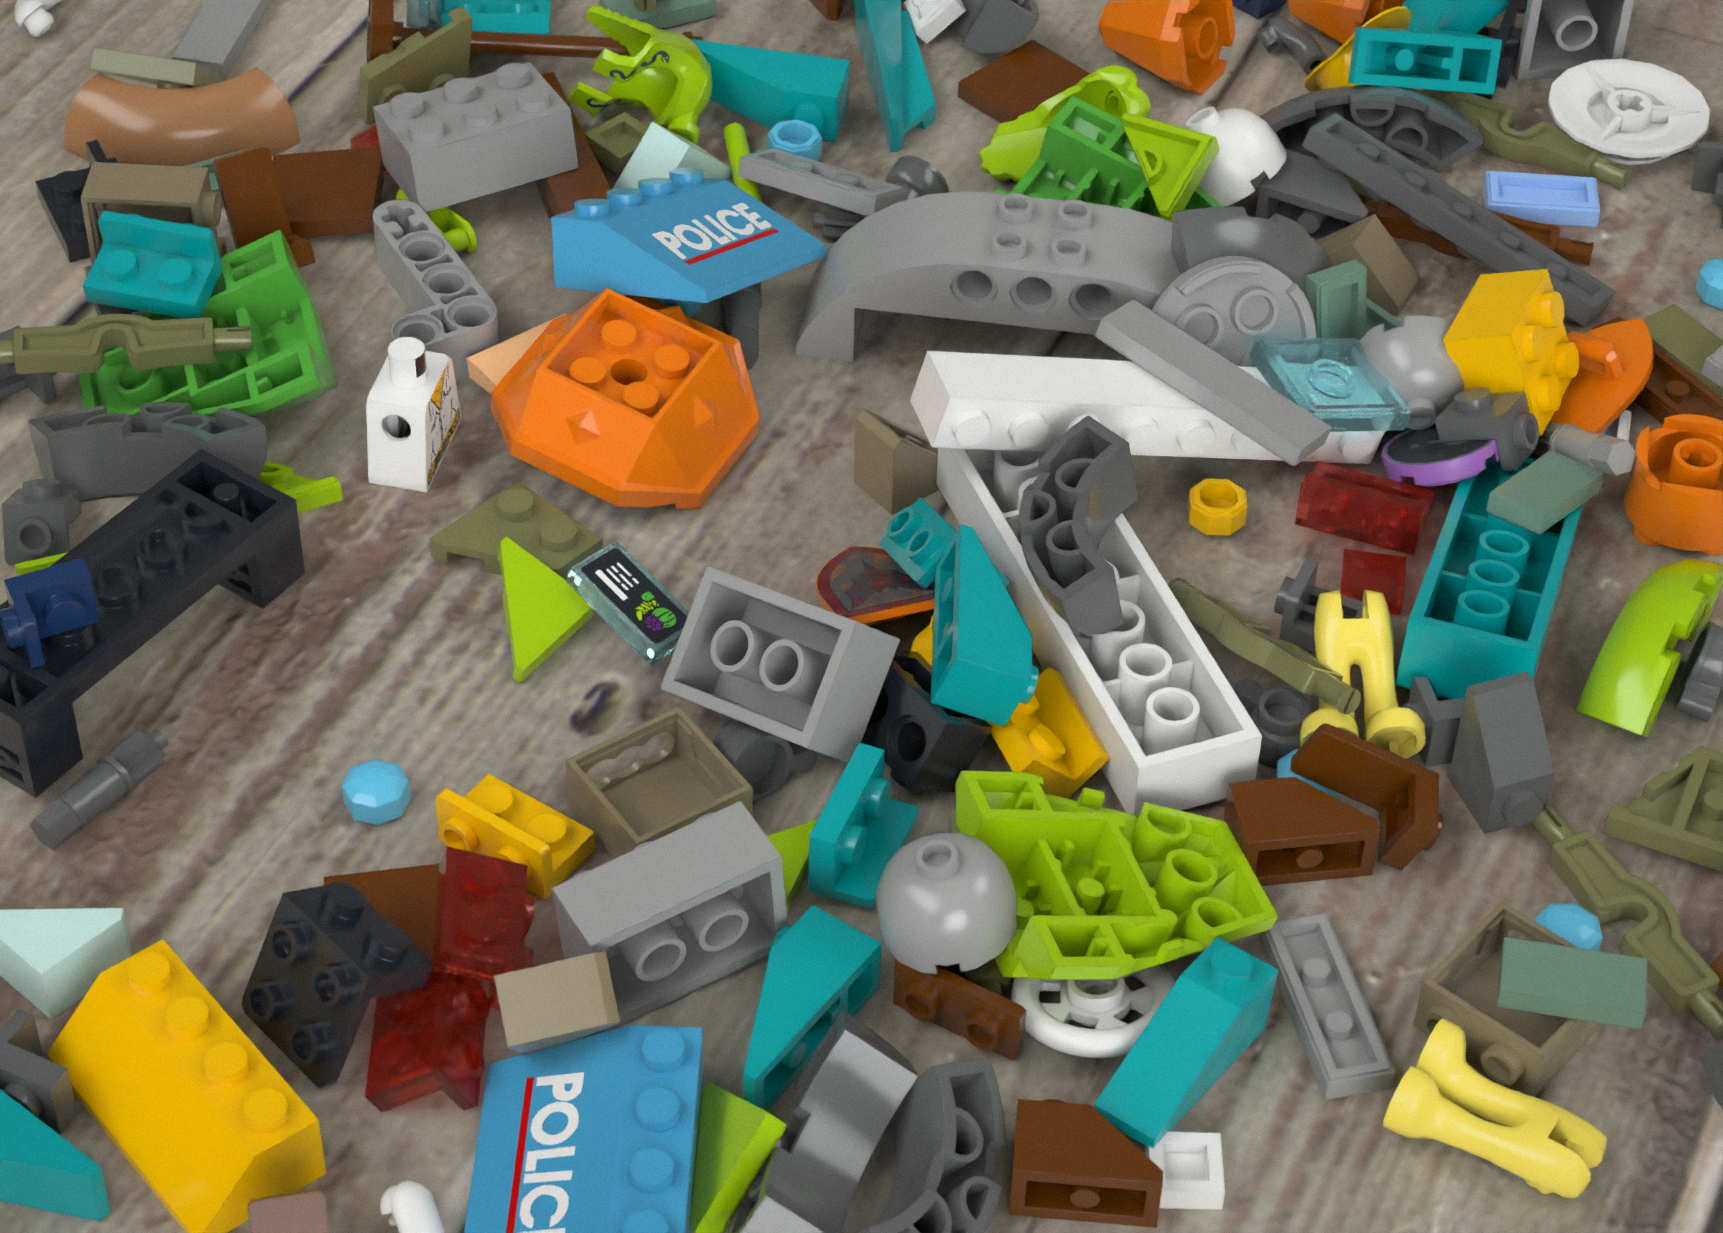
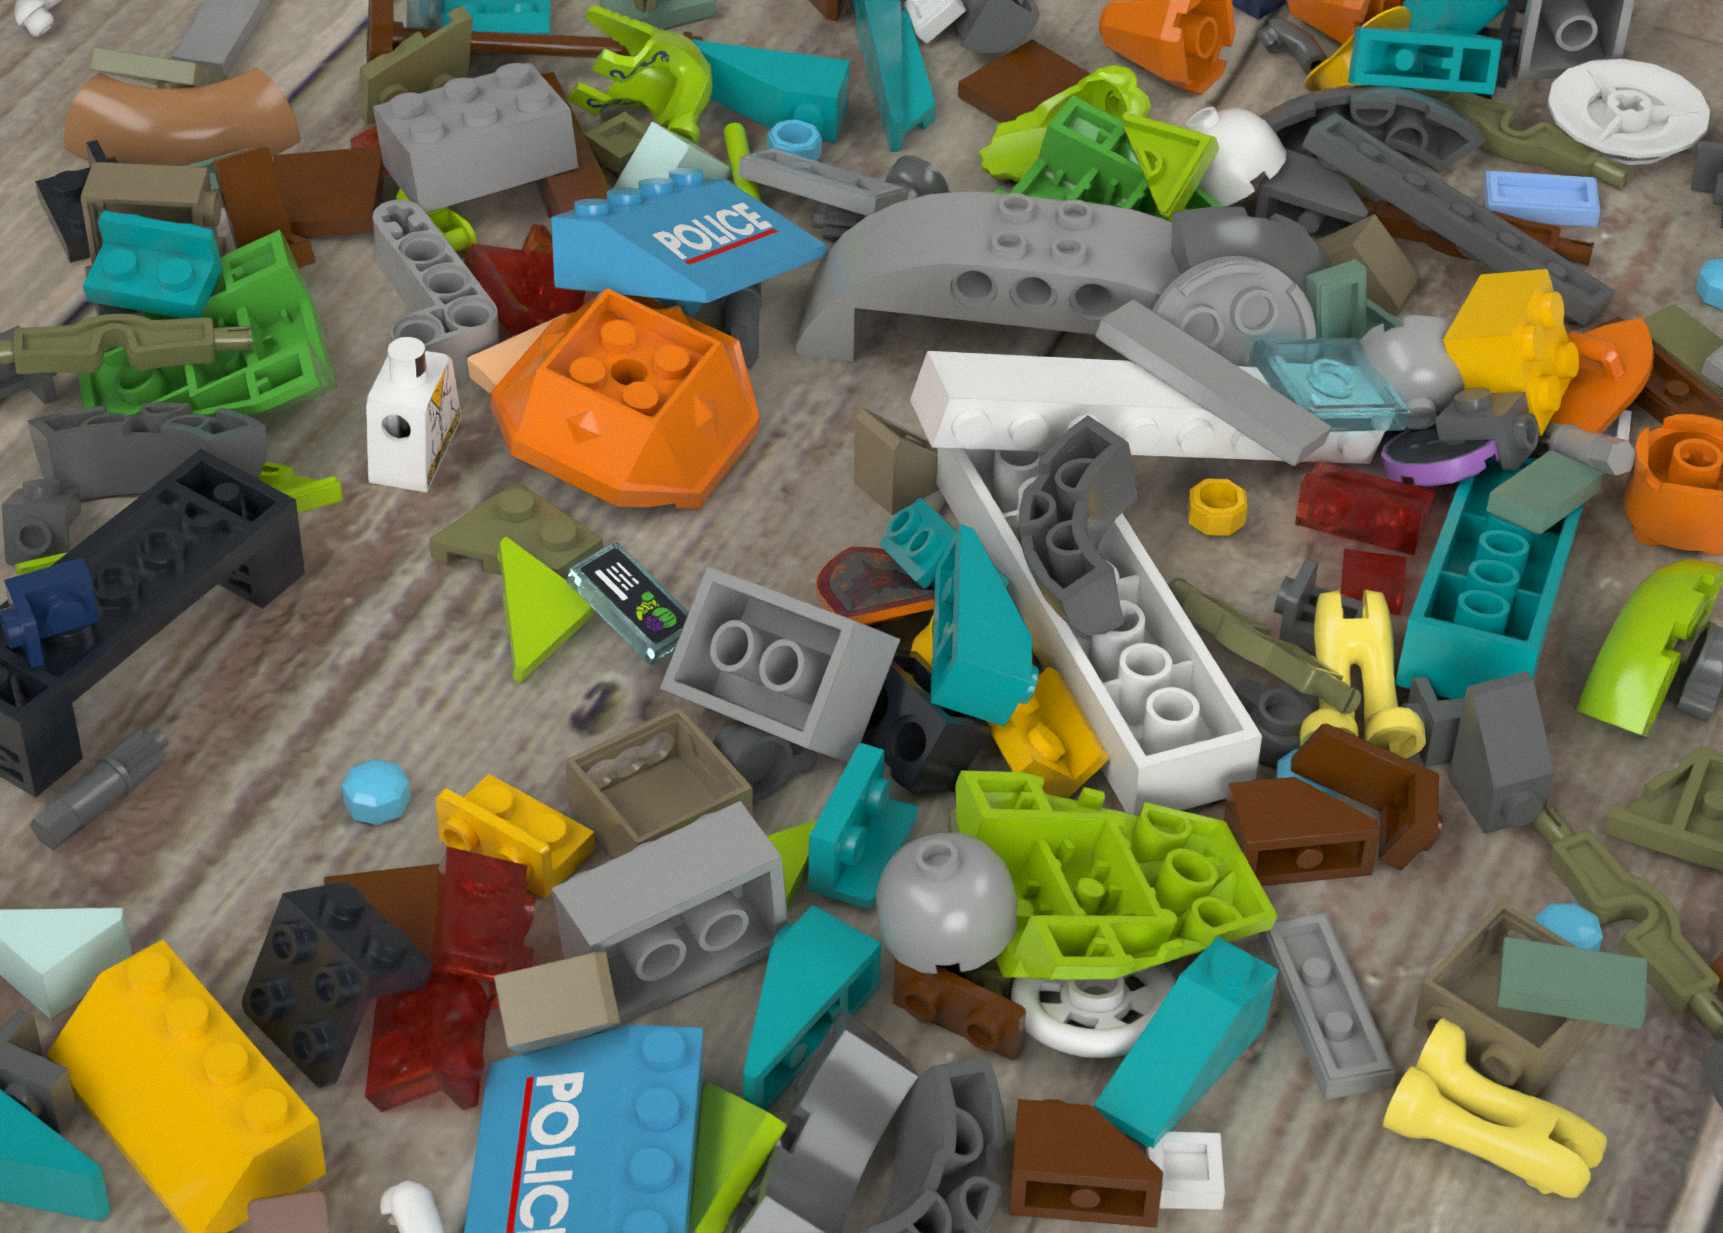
none -> clear red bracket [464,224,586,334]

